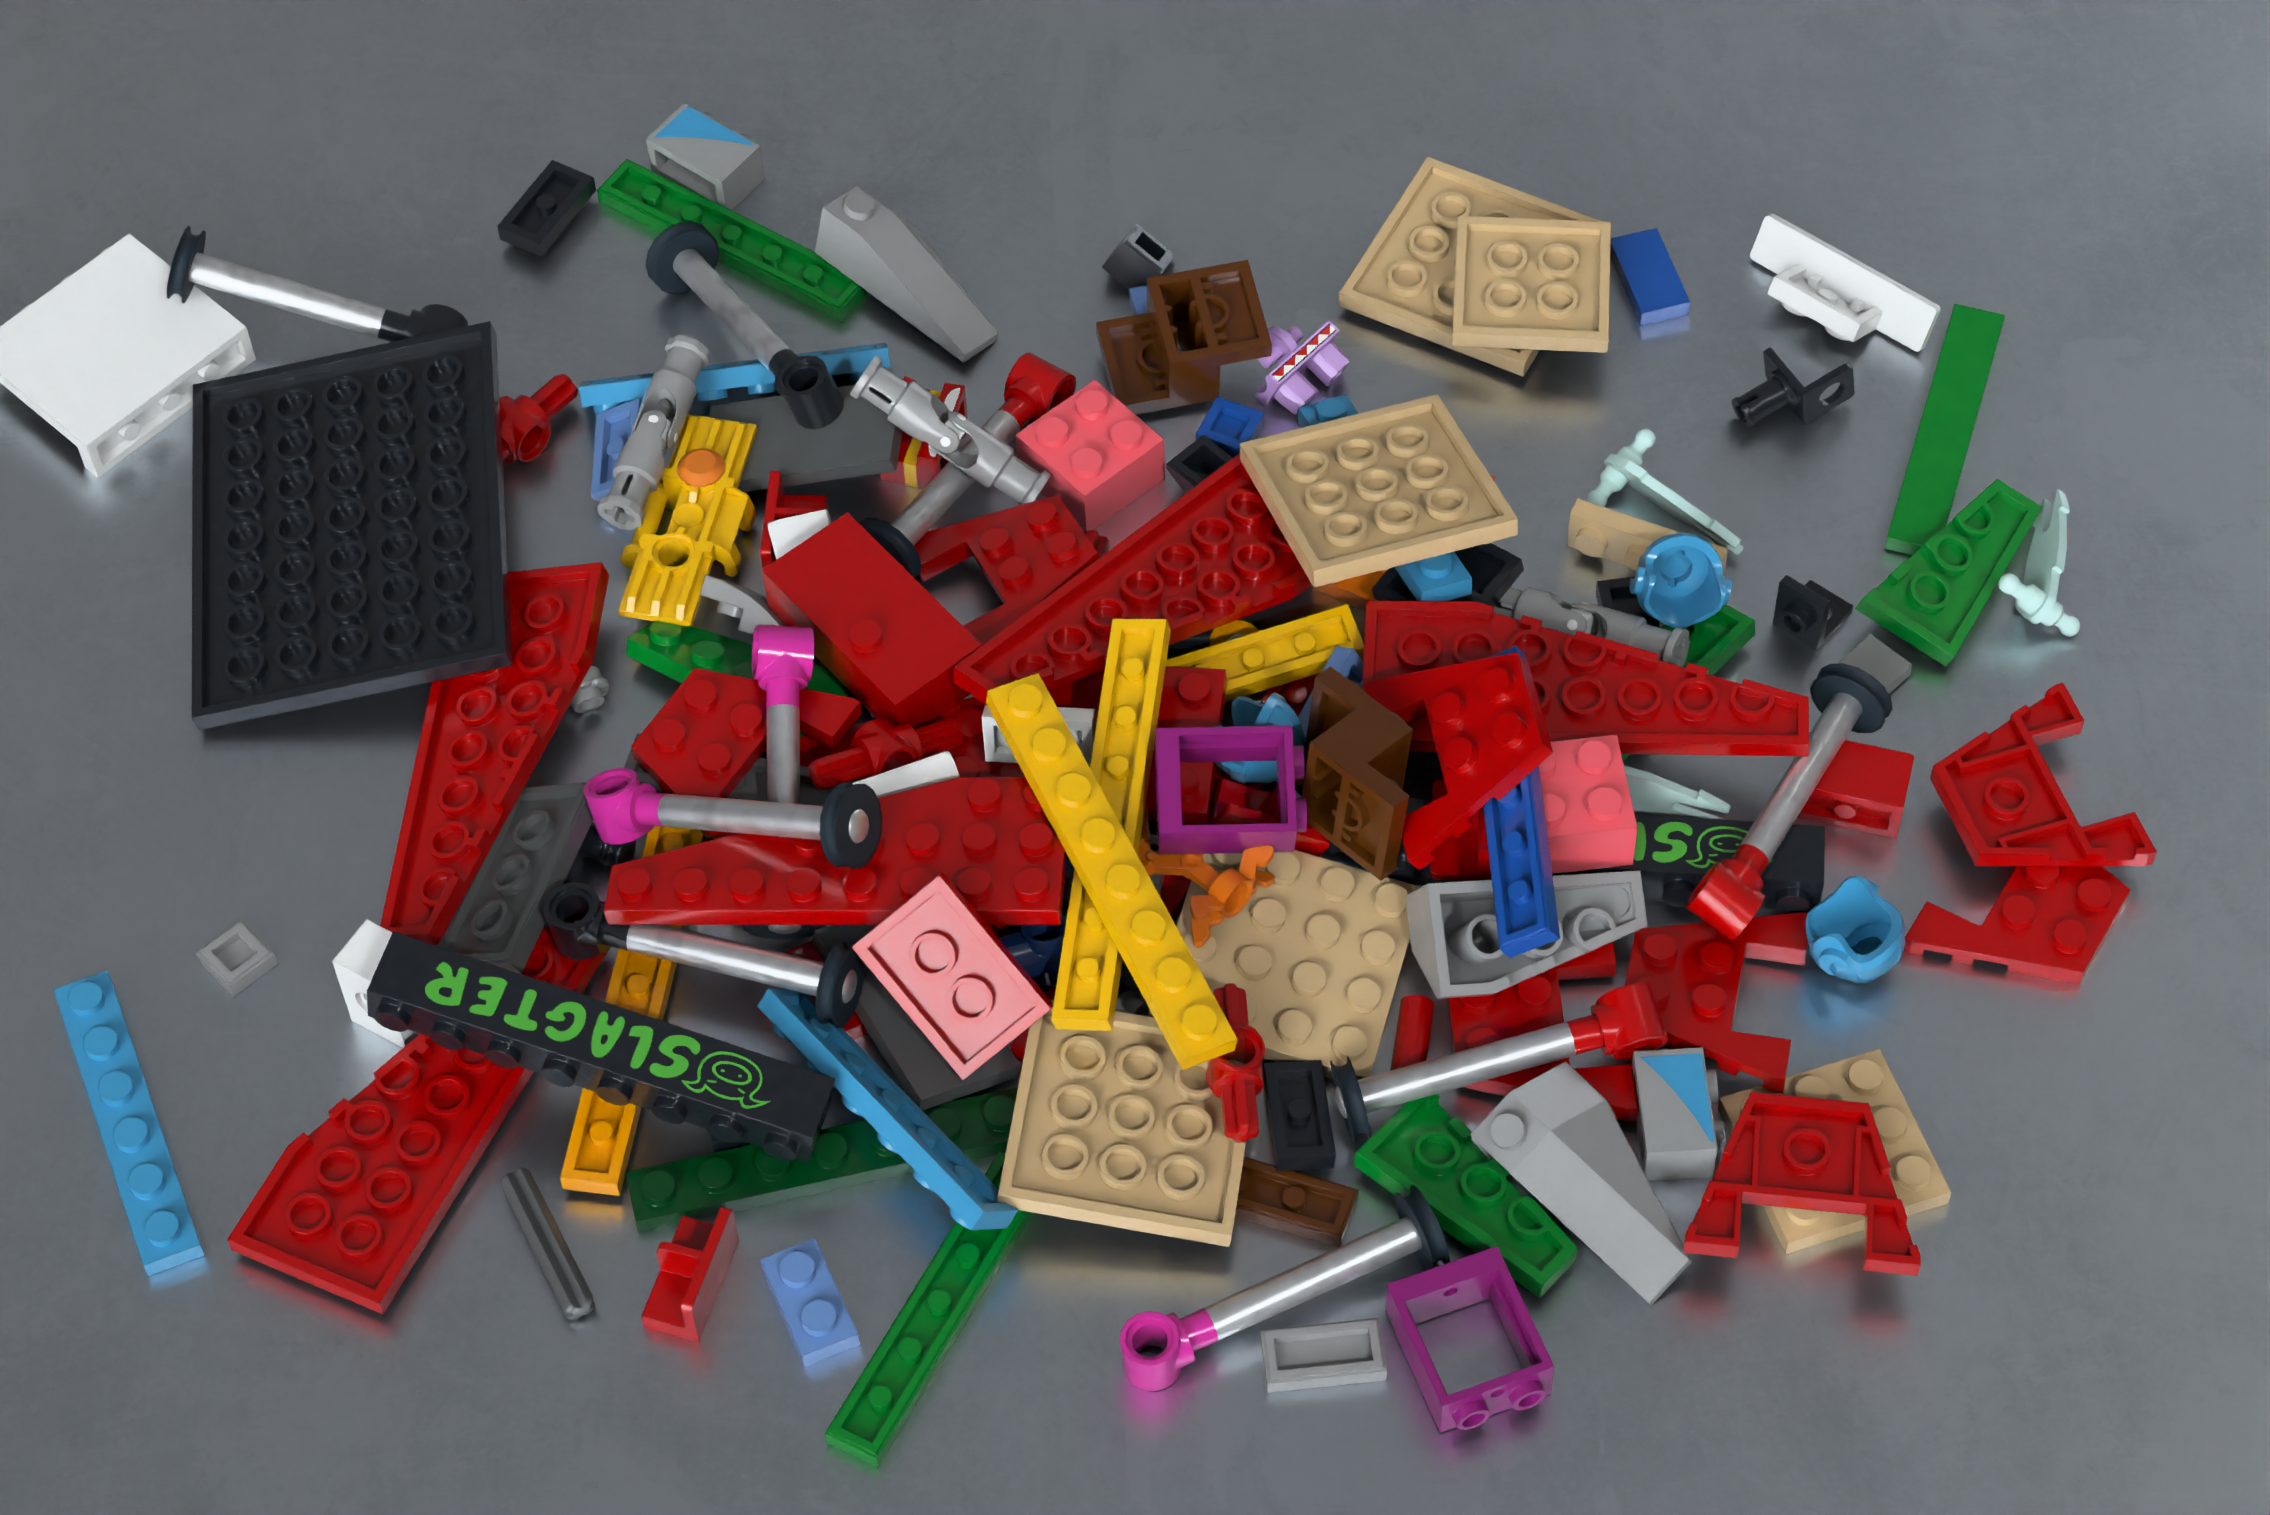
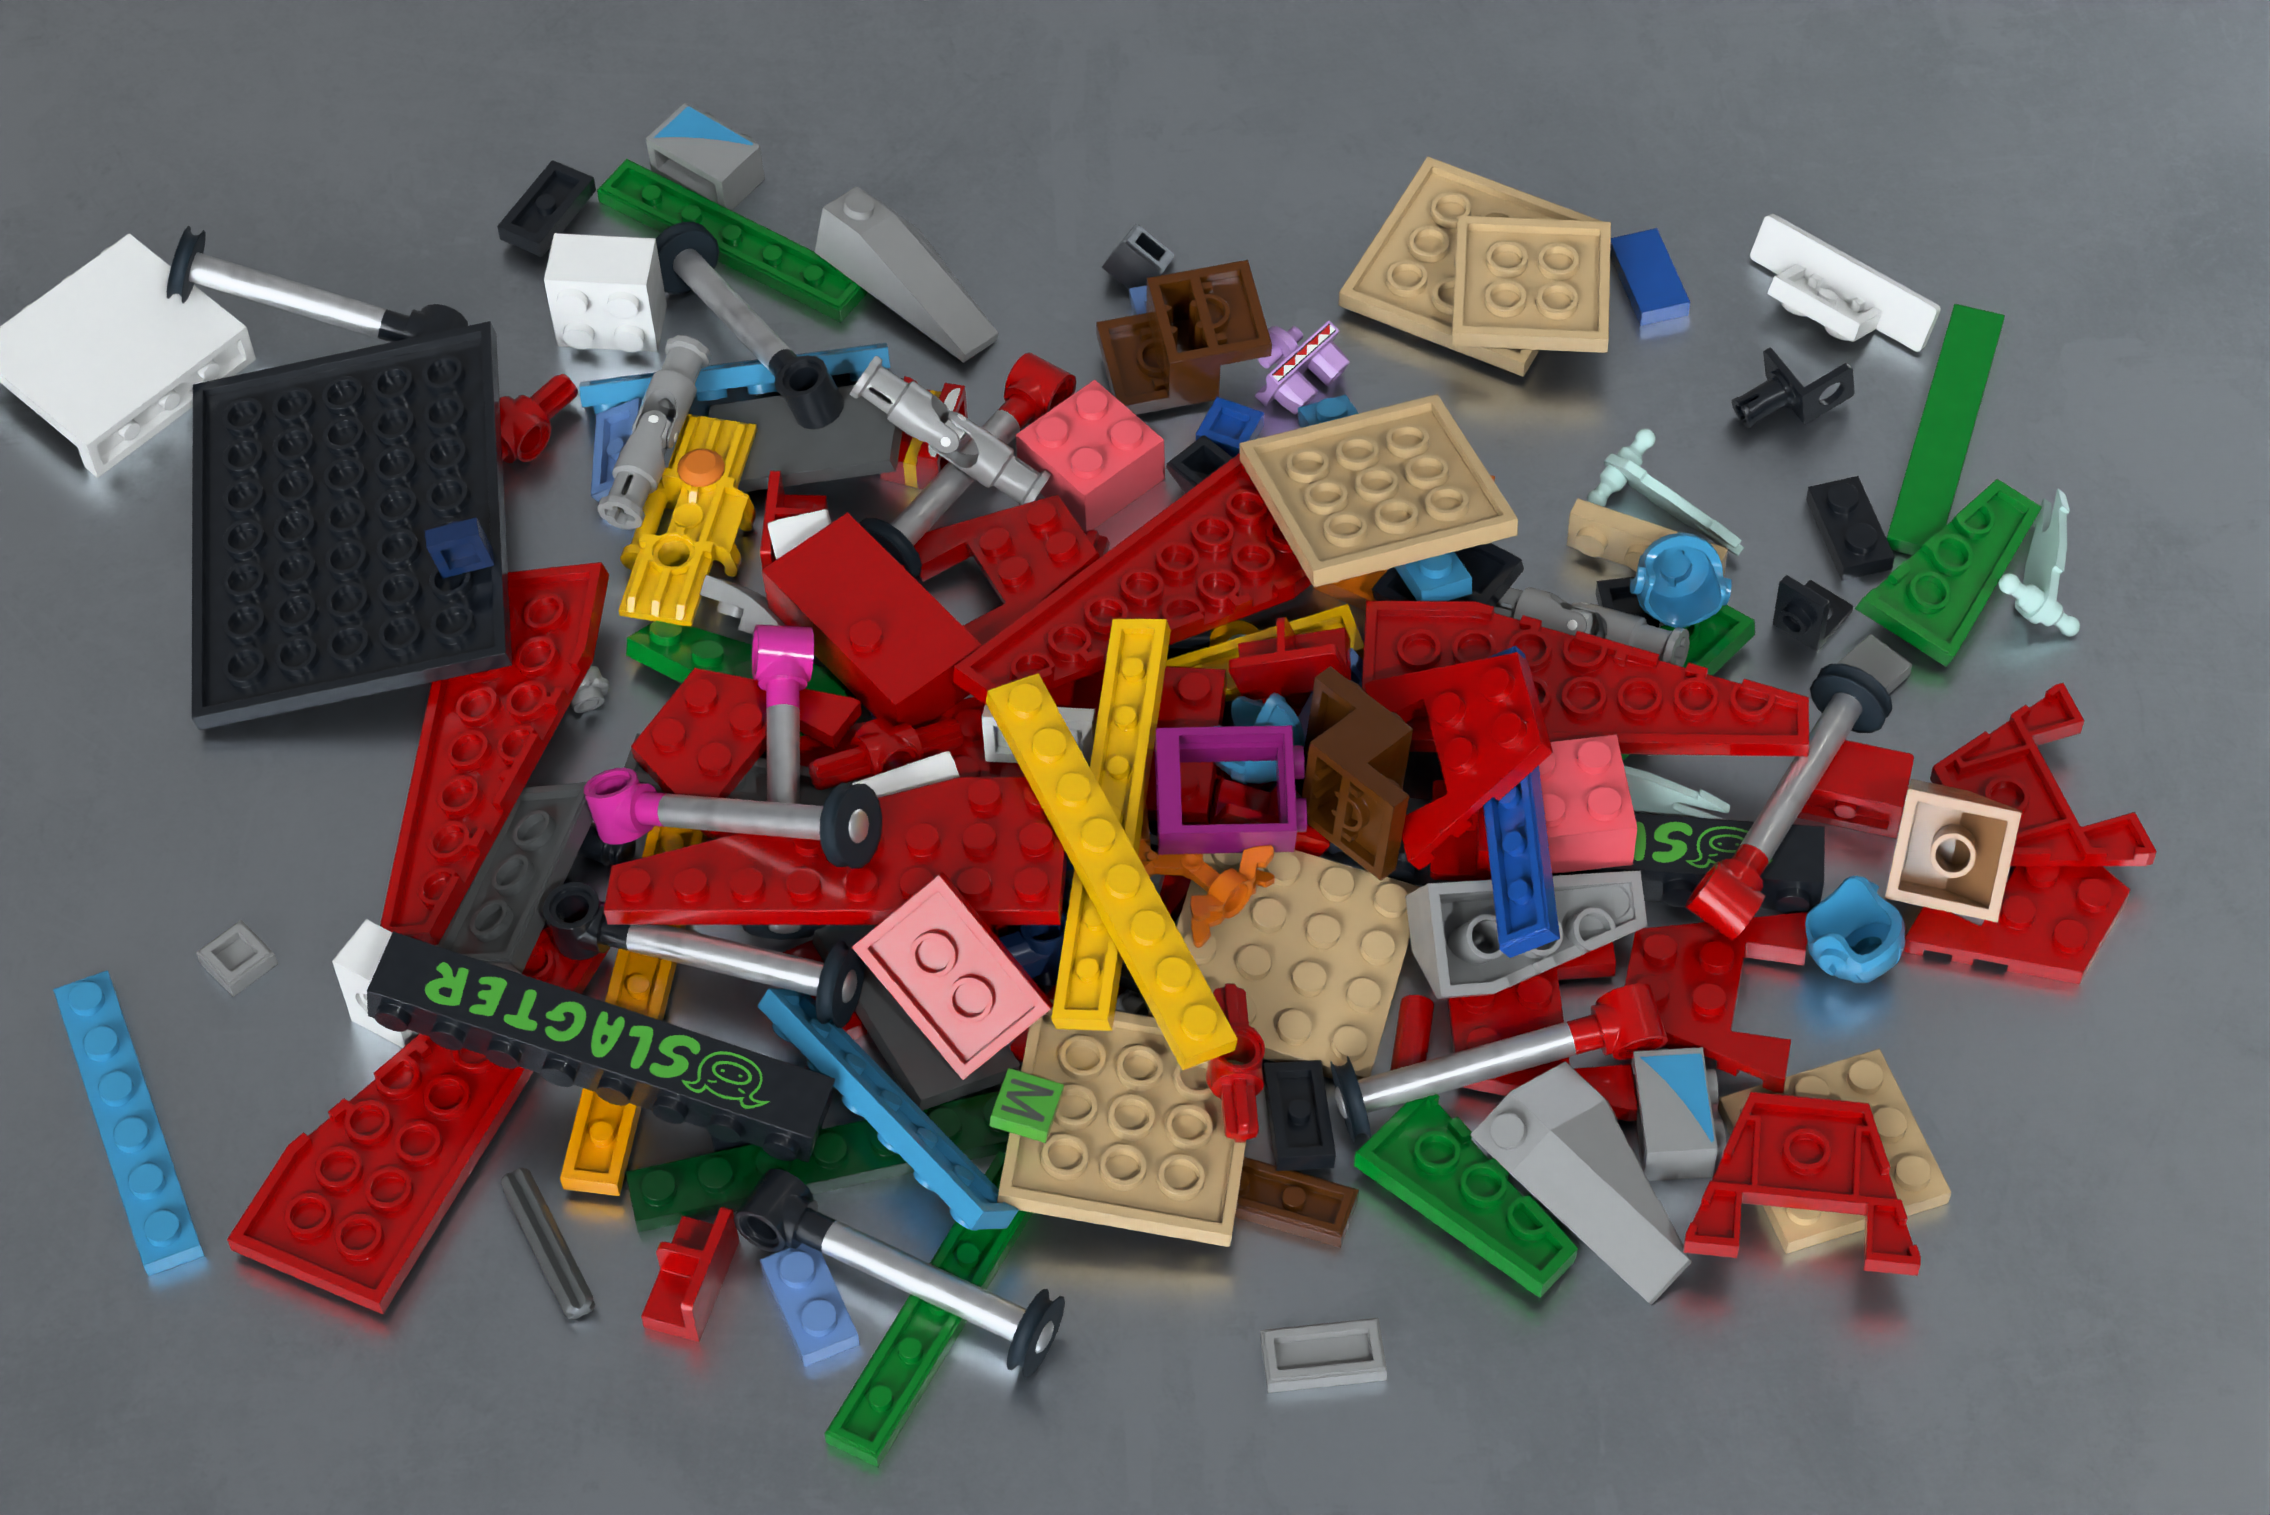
piece [1119,1185,1450,1392] -> none
magenta window [1385,1246,1554,1433] -> none
none -> dark blue plate [425,517,495,579]
none -> white brick [544,233,667,352]
none -> piece [734,1169,1065,1378]
none -> bright green tile [989,1068,1064,1143]
none -> red panel [1229,617,1351,700]
none -> black plate [1806,476,1895,581]
none -> slope [1885,779,2022,923]

